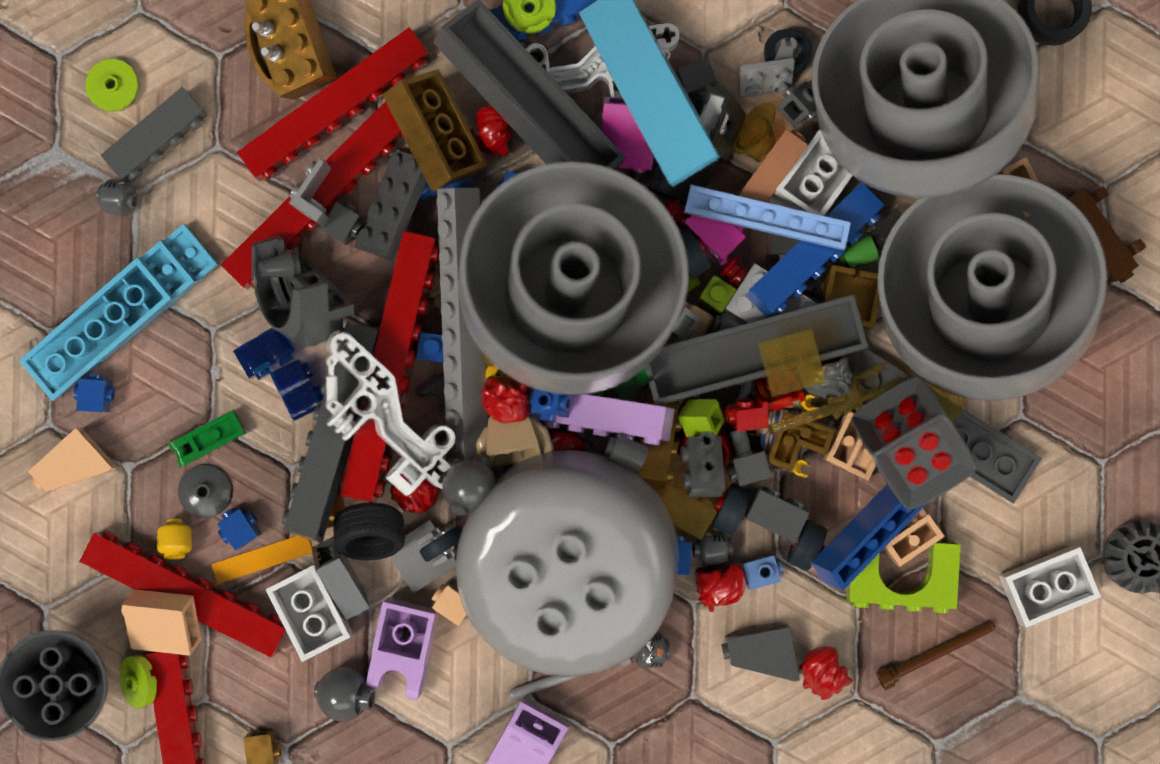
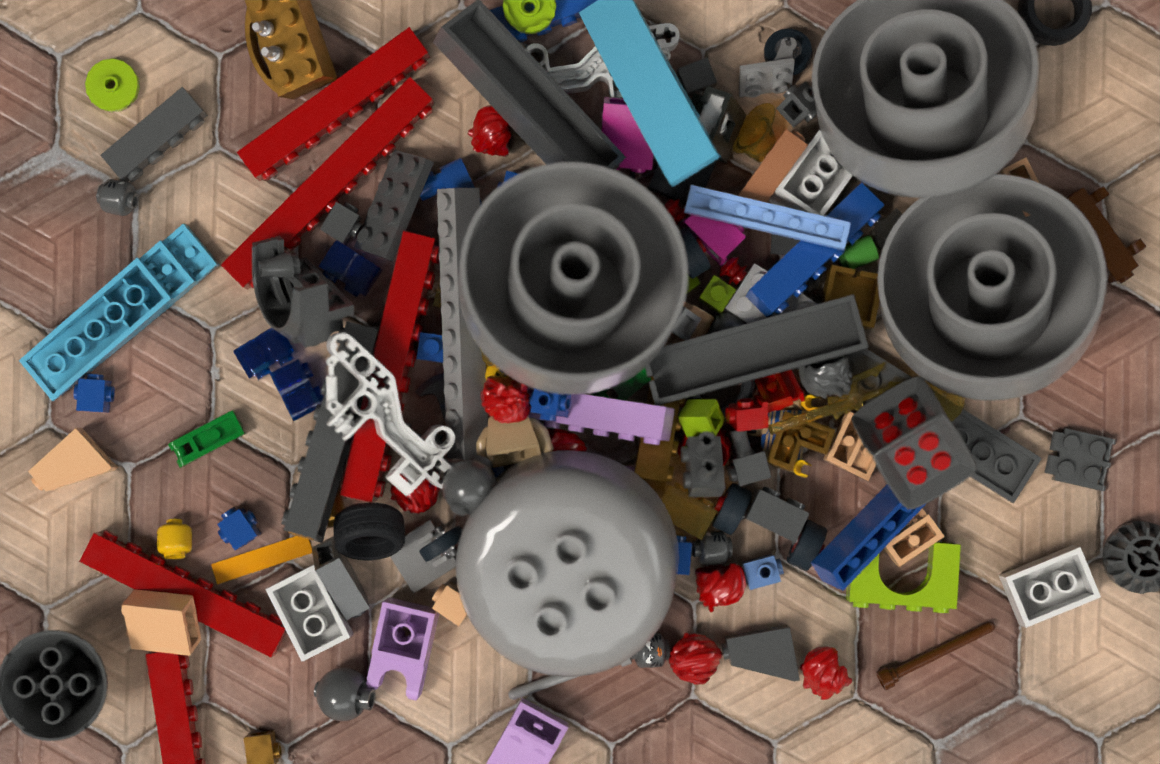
lime plate [119,654,157,709] -> none
dark grey dish [178,465,232,518] -> none
light grey bracket [290,158,331,227] -> none
pearl gold brick [383,69,487,192] -> none
dark grey brick [604,435,648,472] -> none
clear yellow plate [758,329,826,397] -> none
none -> clear blue brick [319,240,383,297]
none -> red hair [668,633,723,685]
none -> dark grey plate [1044,428,1116,492]

